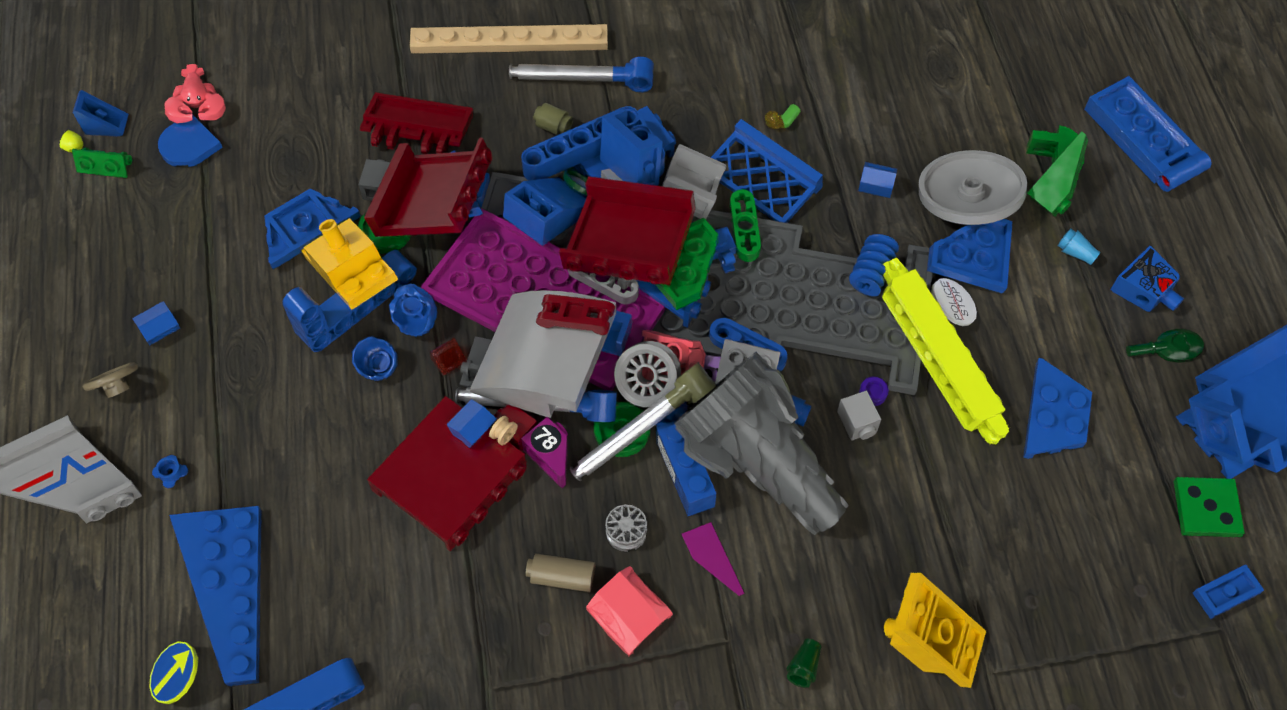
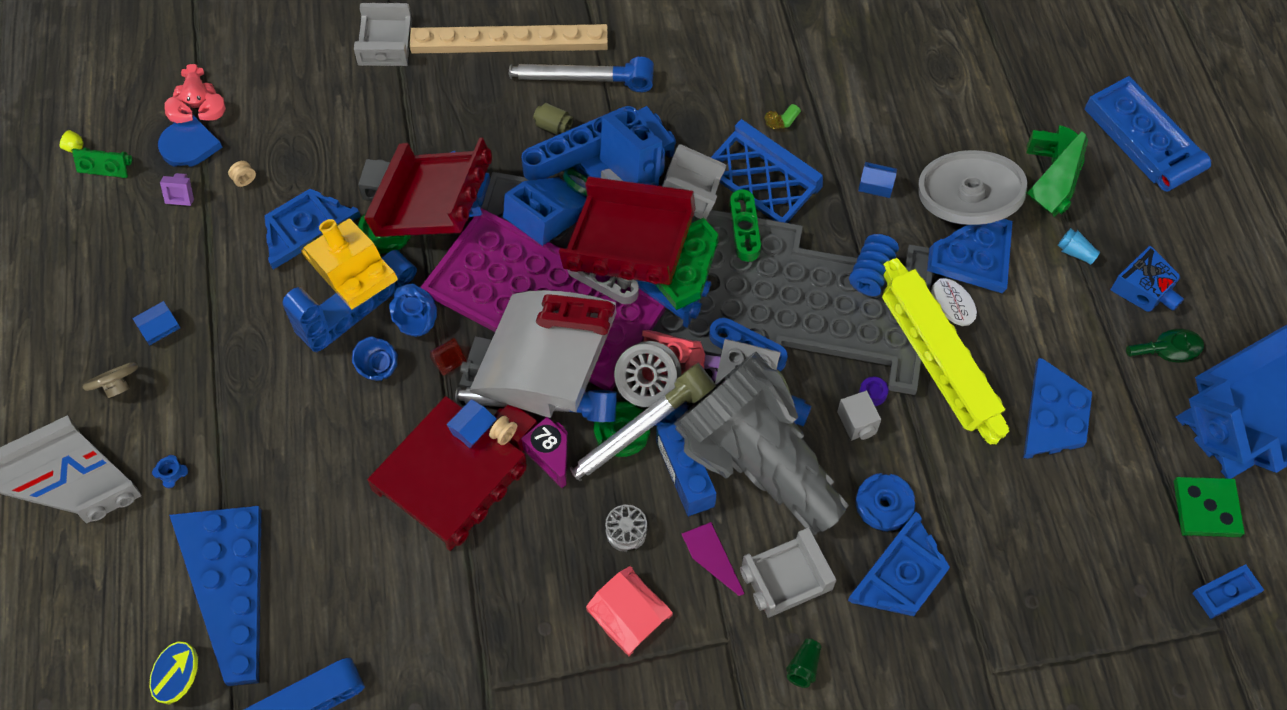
blue slope [73,90,129,136] -> none
dark red hinge [360,92,473,154] -> none
dark tan brick [526,553,595,592] -> none
blue panel [601,310,632,356] -> none
blue plate [713,226,737,273] -> none
yellow brick [884,573,986,688] -> none
none -> medium lavender tile [160,173,194,206]
none -> tan bush [228,161,256,187]
none -> light grey panel [354,3,412,66]
none -> light grey panel [740,528,836,618]
none -> blue wing [848,512,950,616]
none -> blue plate [855,473,915,531]

